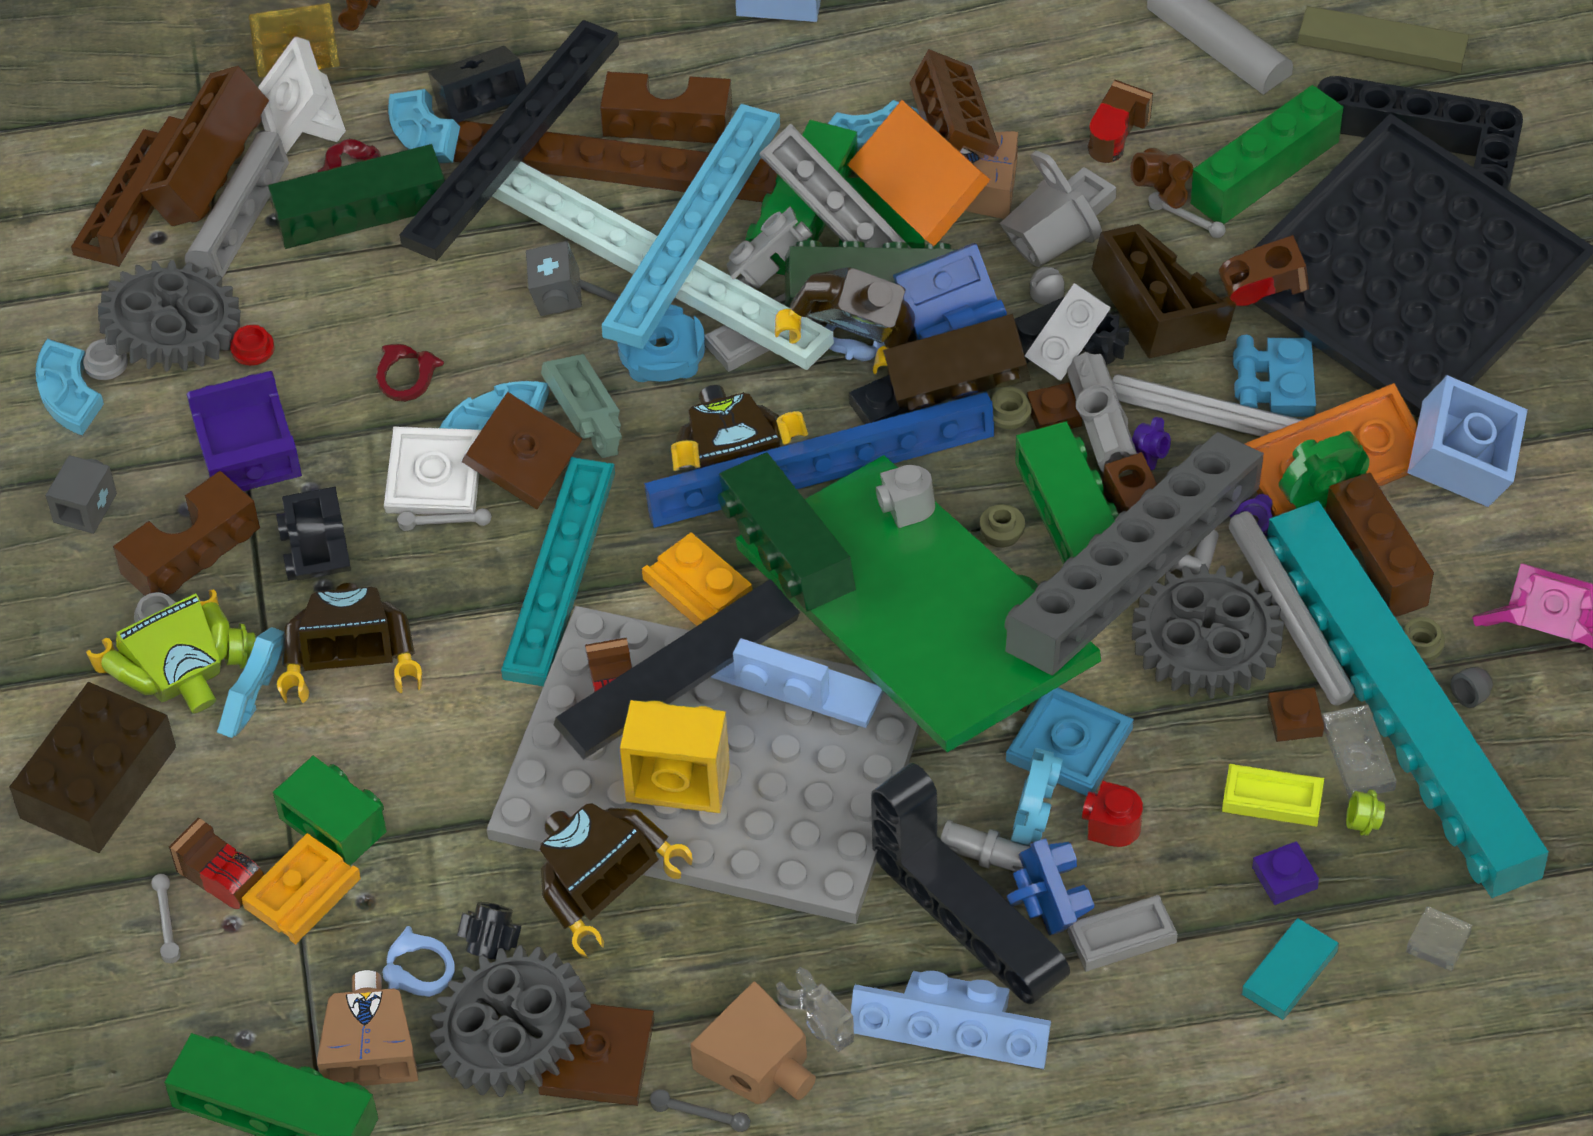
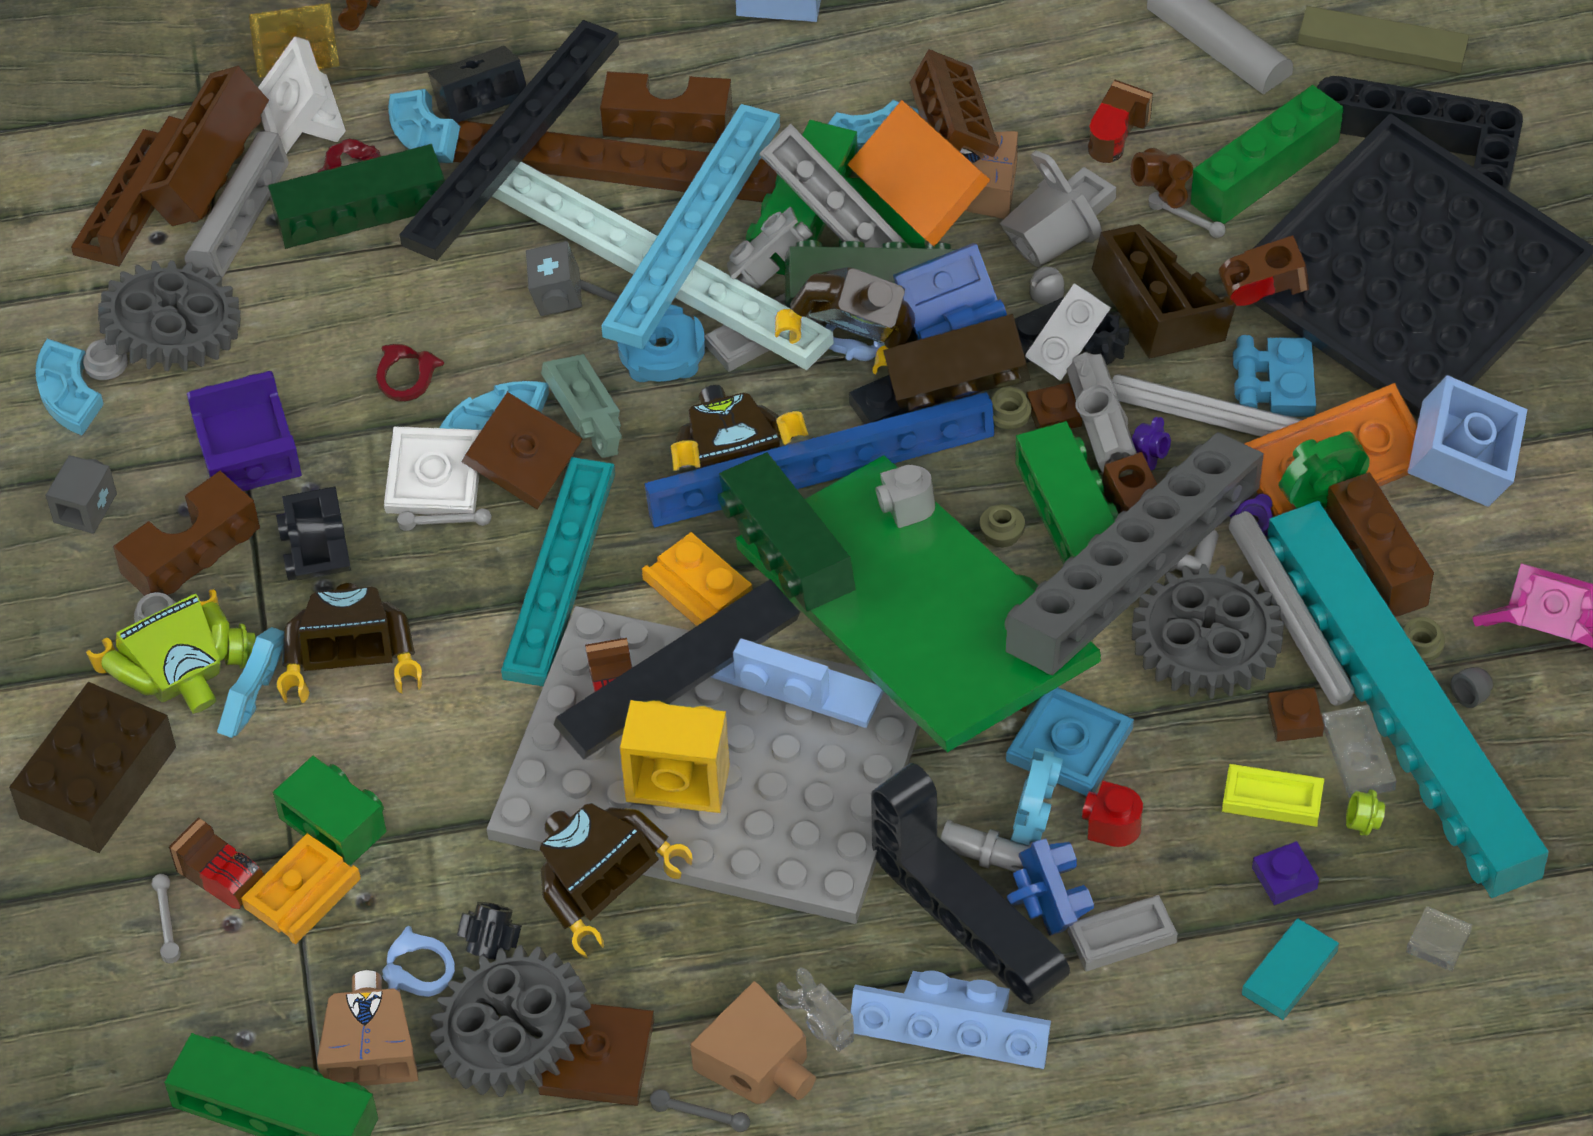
red plate [230,325,275,366] -> none

